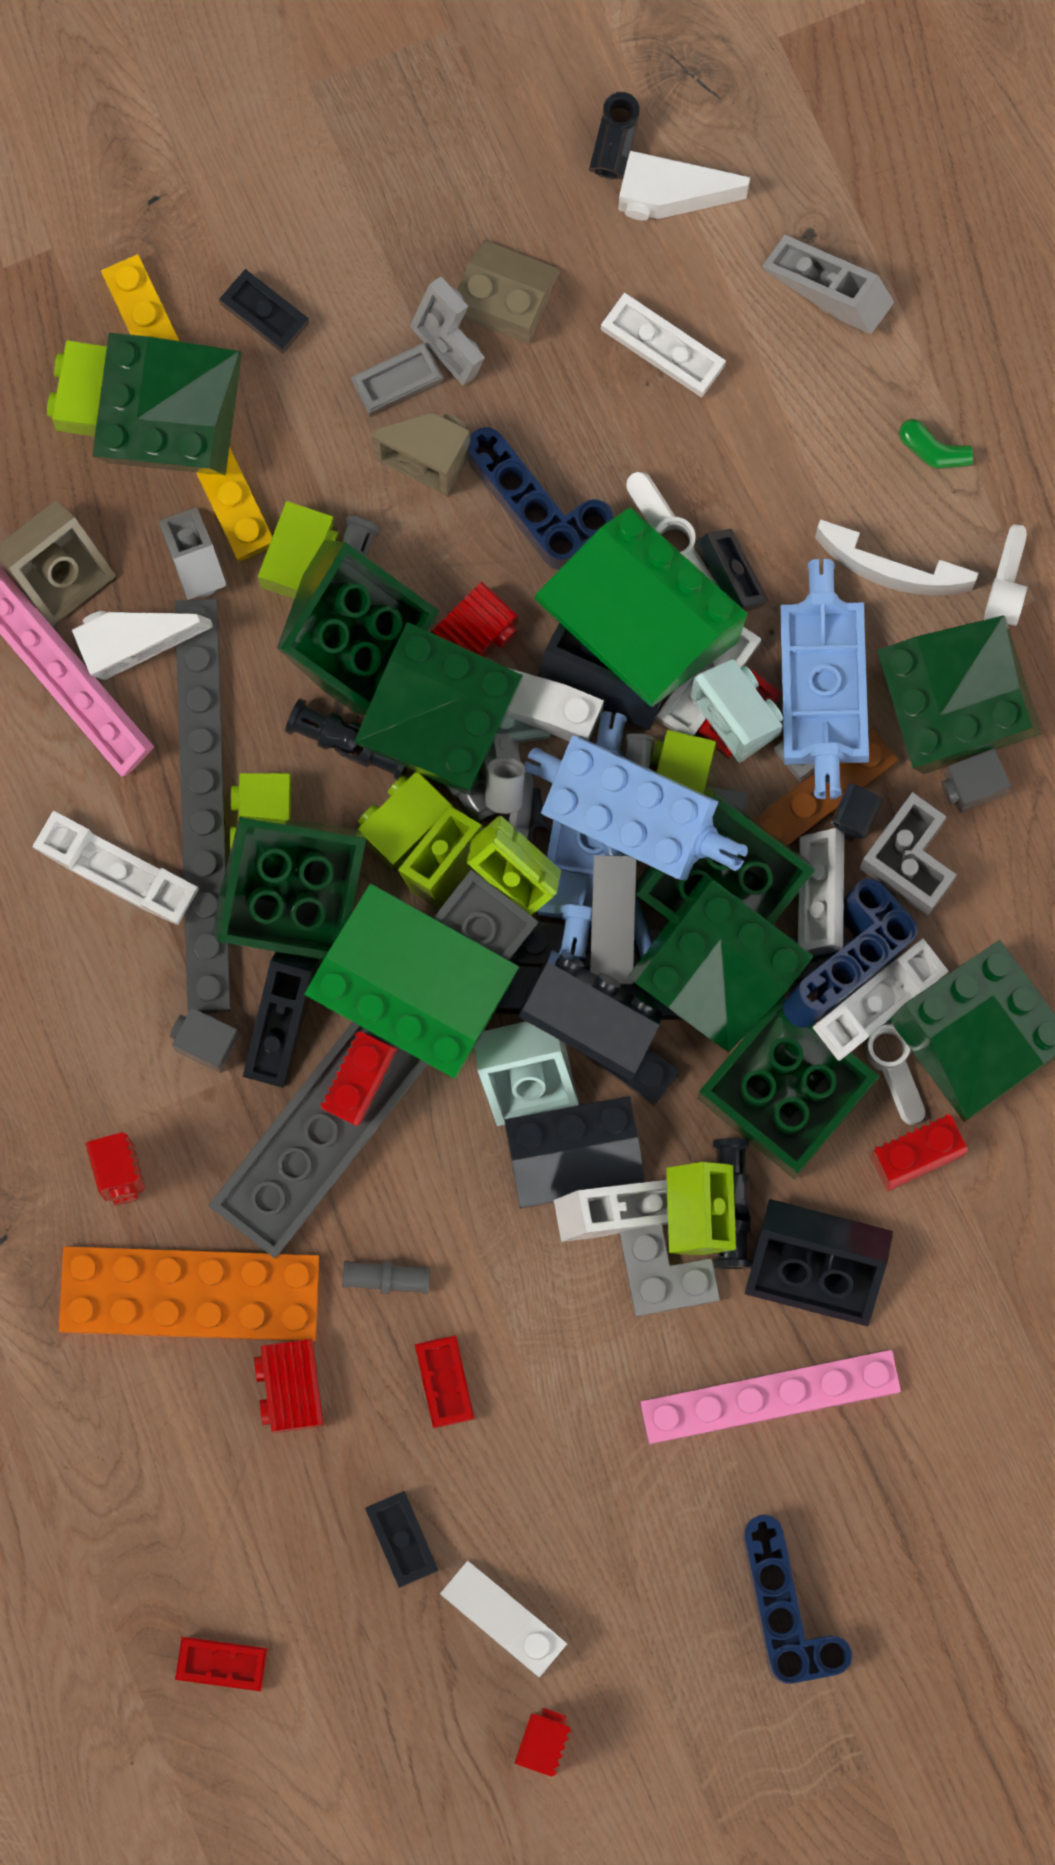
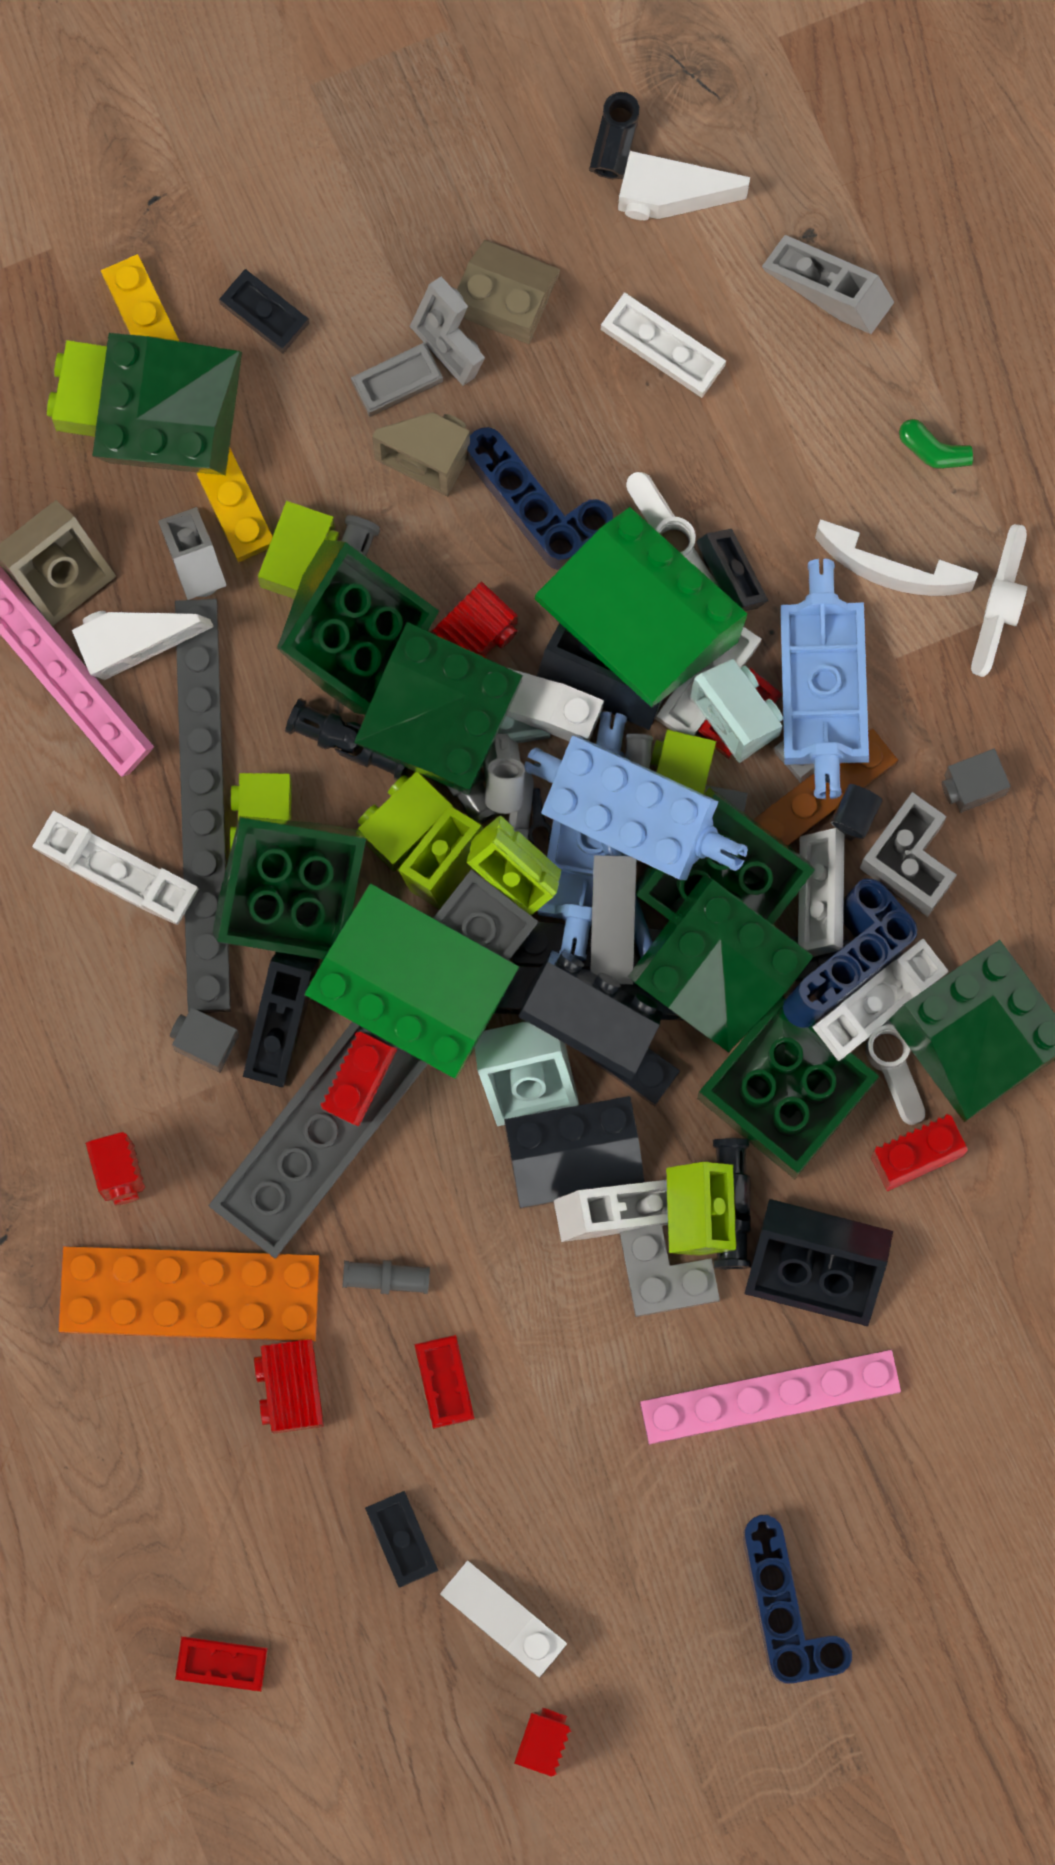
dark green slope [877,615,1042,774] -> none

